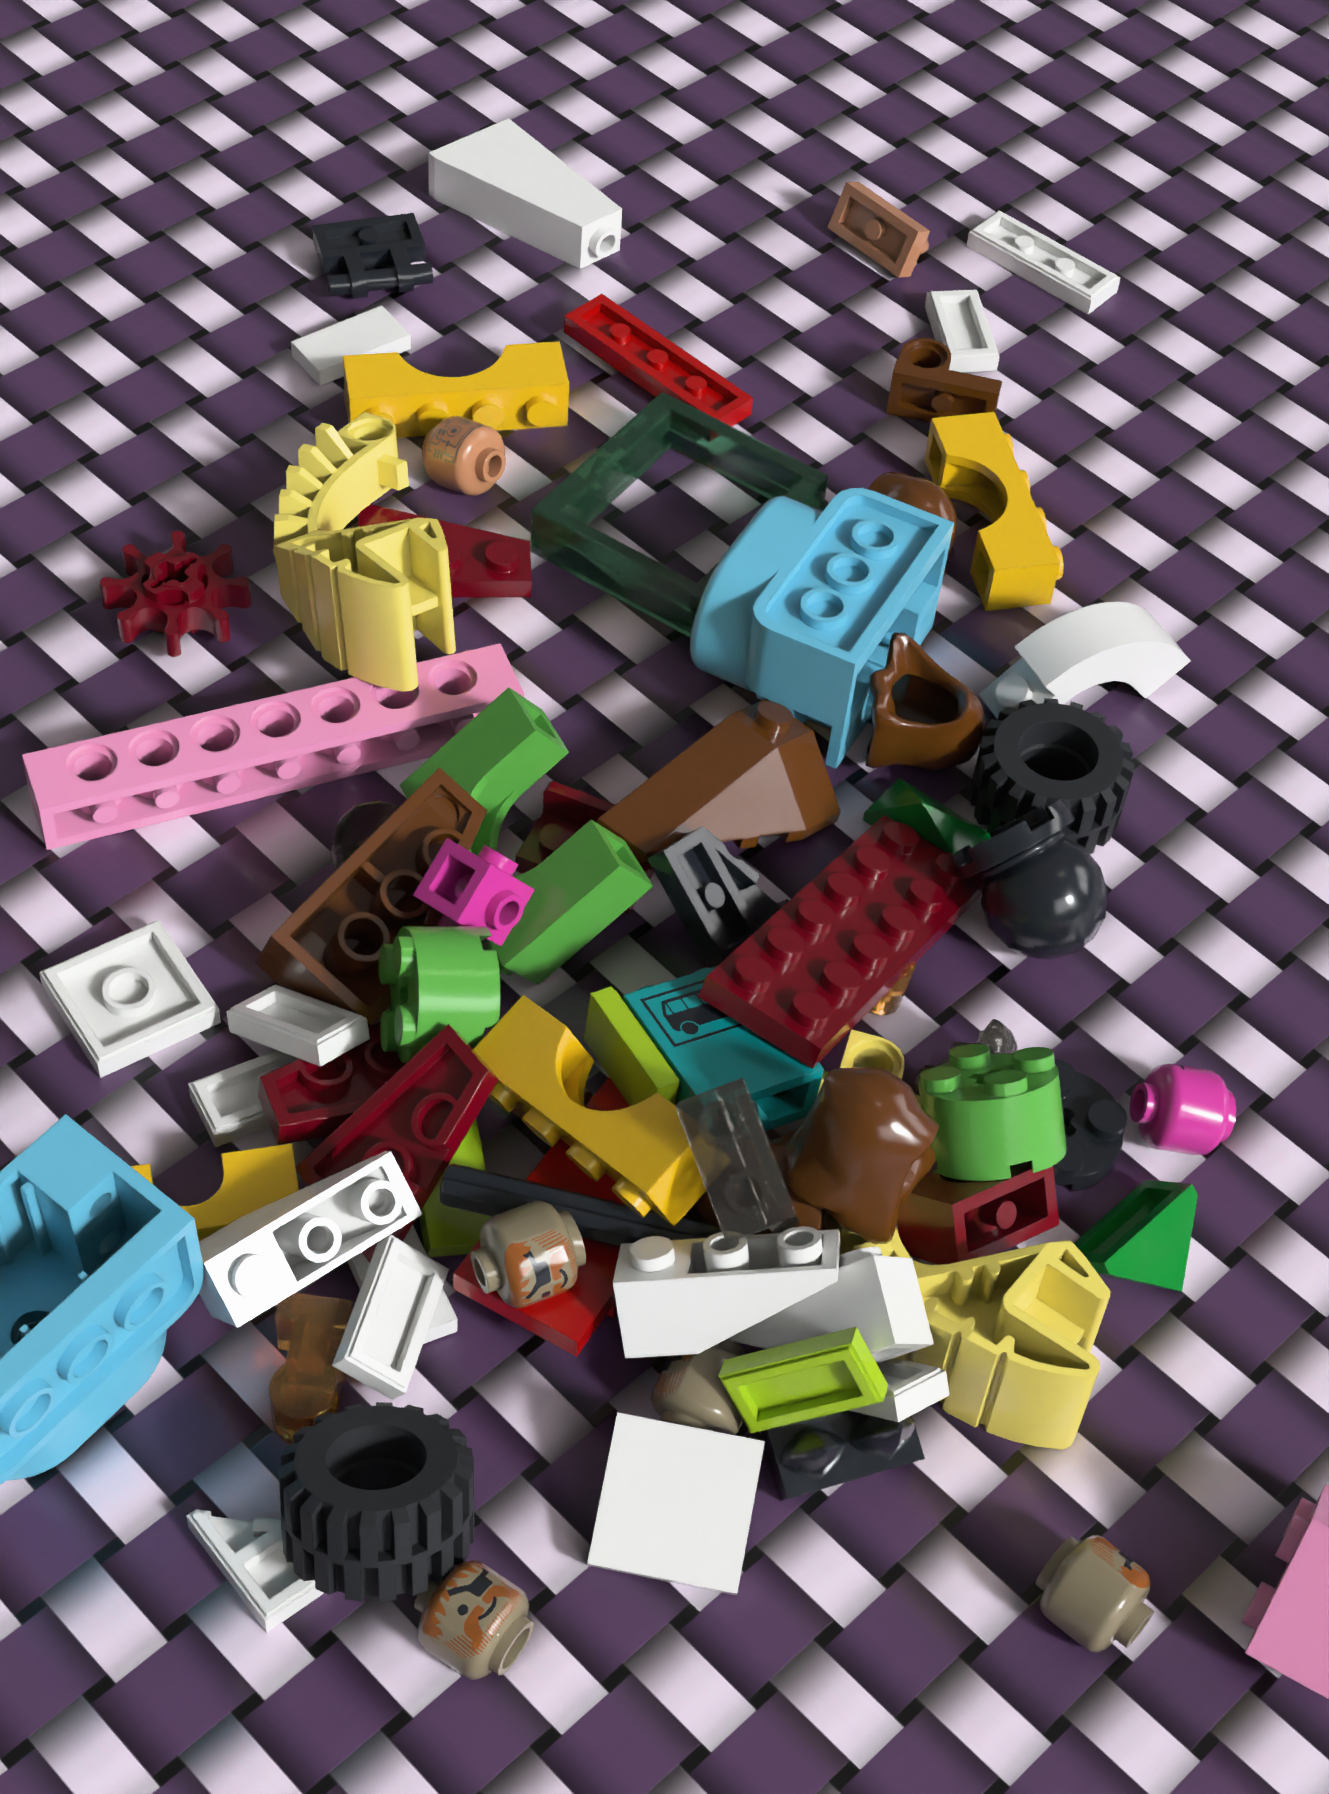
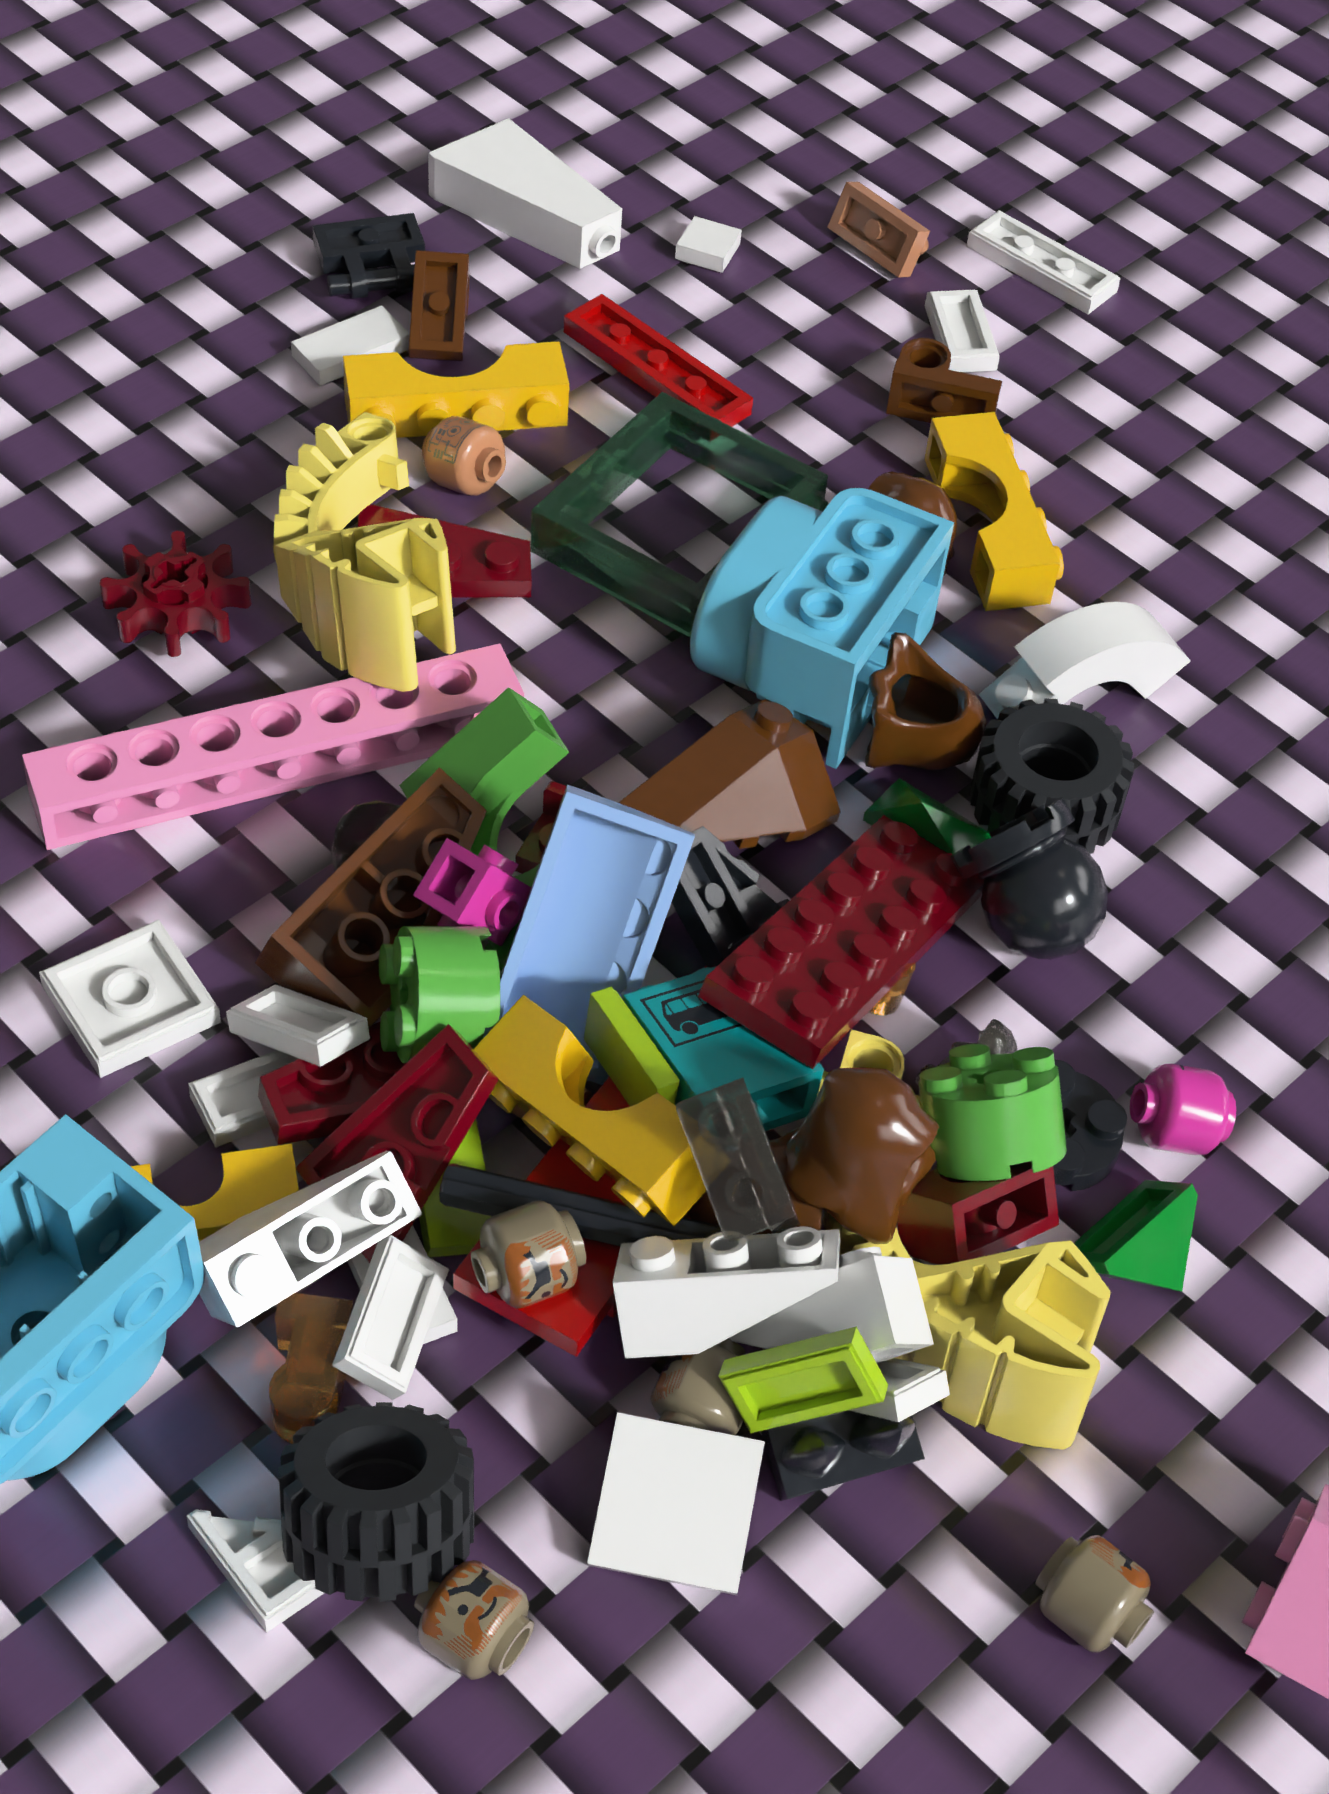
none -> reddish brown plate [409,250,470,361]
none -> light blue slope [483,784,695,1085]
none -> white tile [675,216,742,273]

